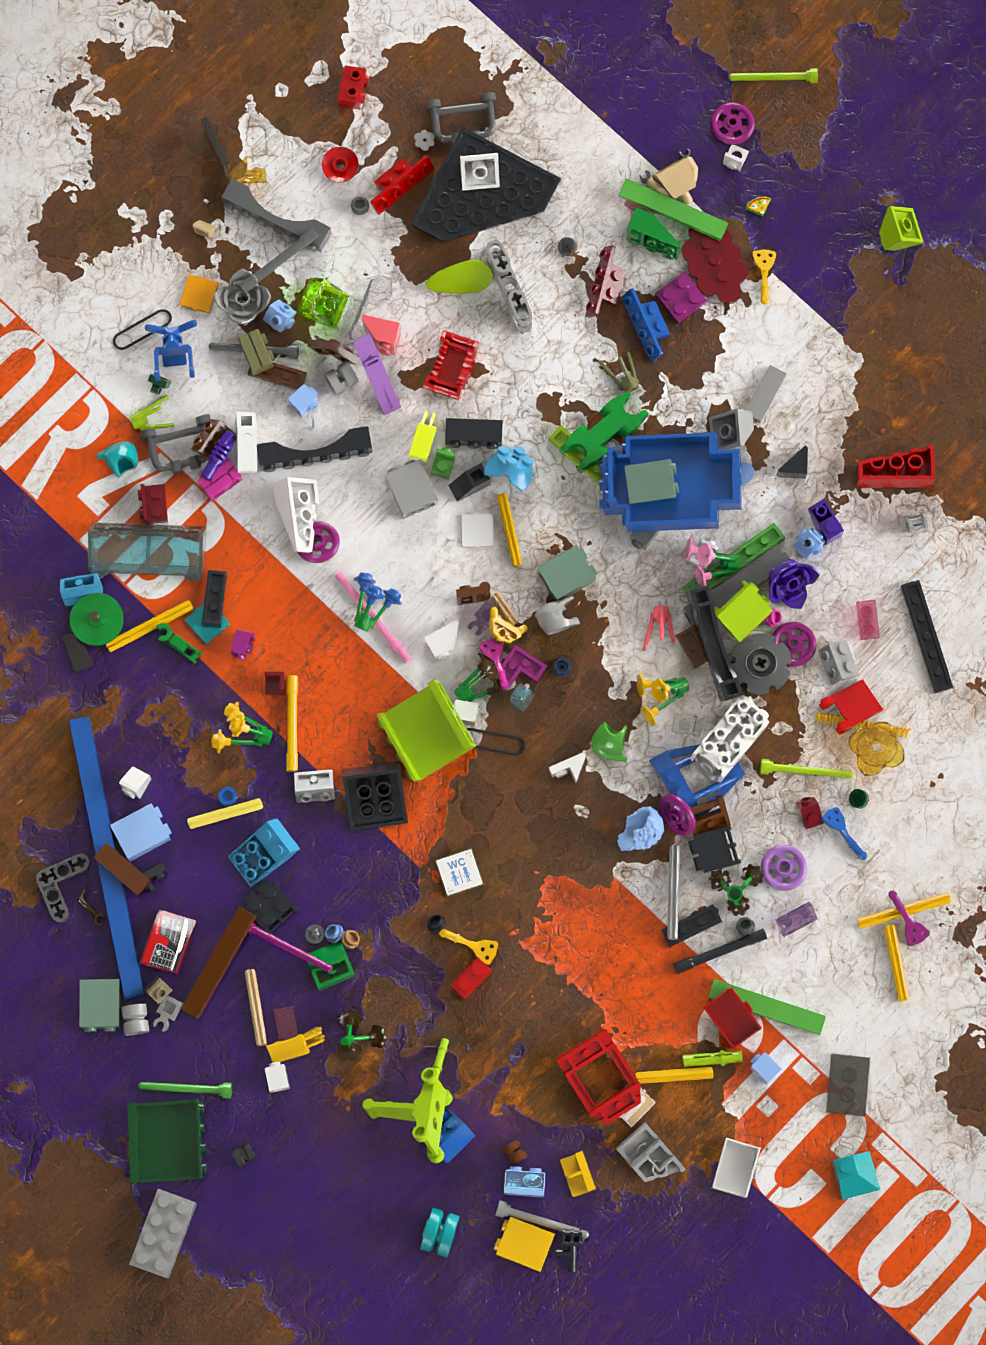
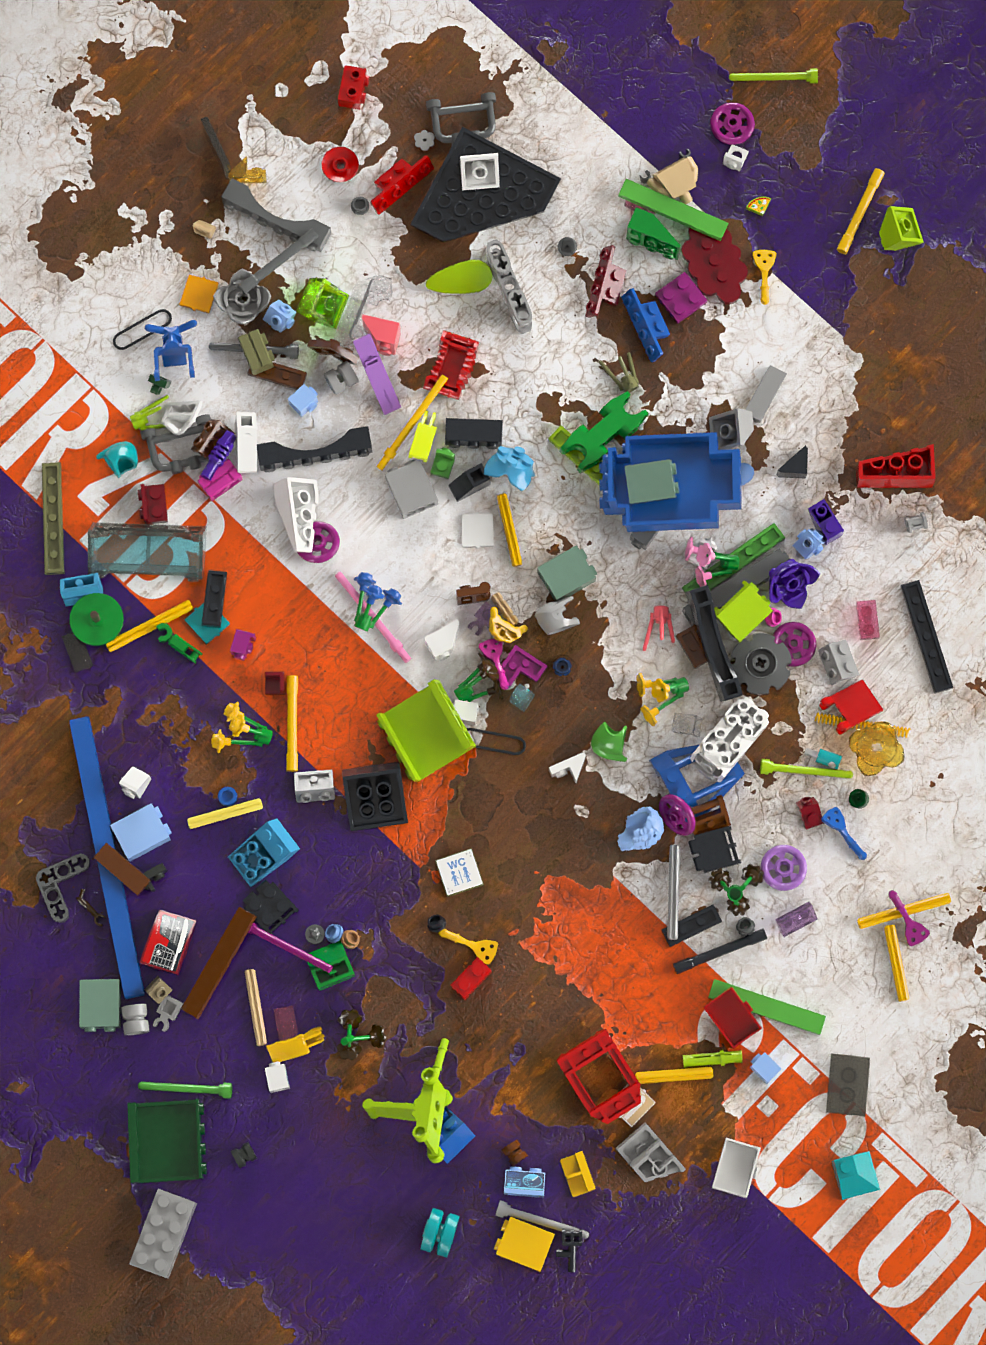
none -> olive tile [42,462,65,575]
none -> white slope [161,401,202,435]
none -> yellow bar [376,375,448,471]
none -> teal piece [804,748,842,769]
none -> yellow piece [836,168,885,254]

